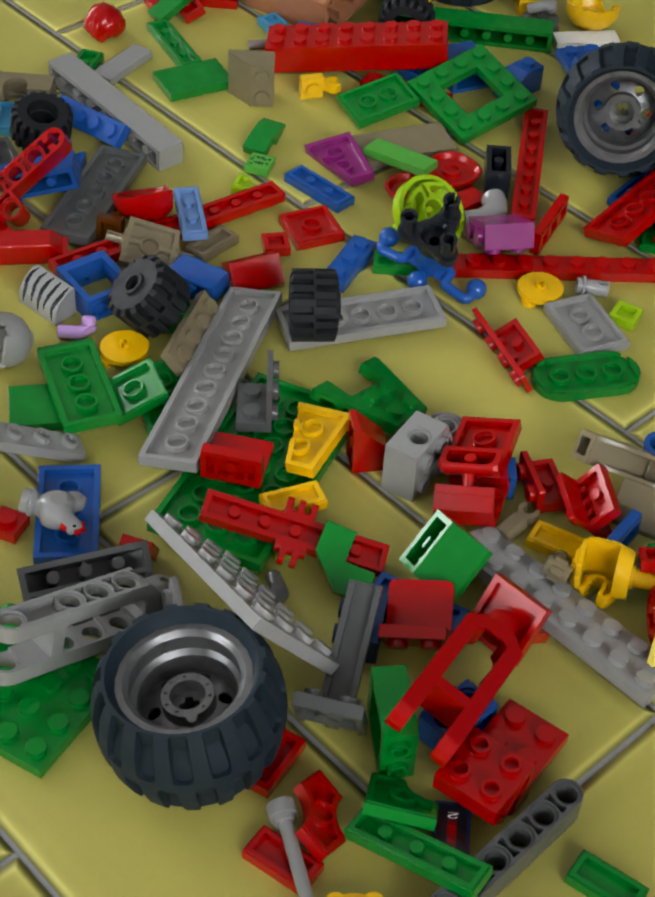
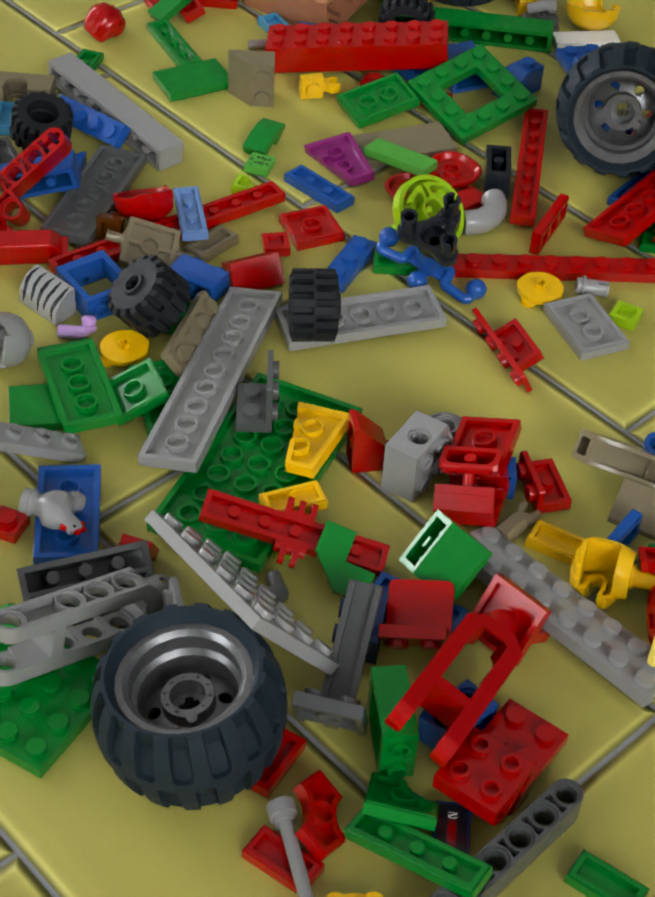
light grey tile [95,44,152,85] -> none
red bracket [200,432,274,489] -> none
green wing [309,356,428,435] -> none
magenta brick [465,214,535,254] -> none
green tile [531,351,641,402] -> none
dark tan bar [541,549,573,584] -> none
red bracket [556,463,622,539] -> none

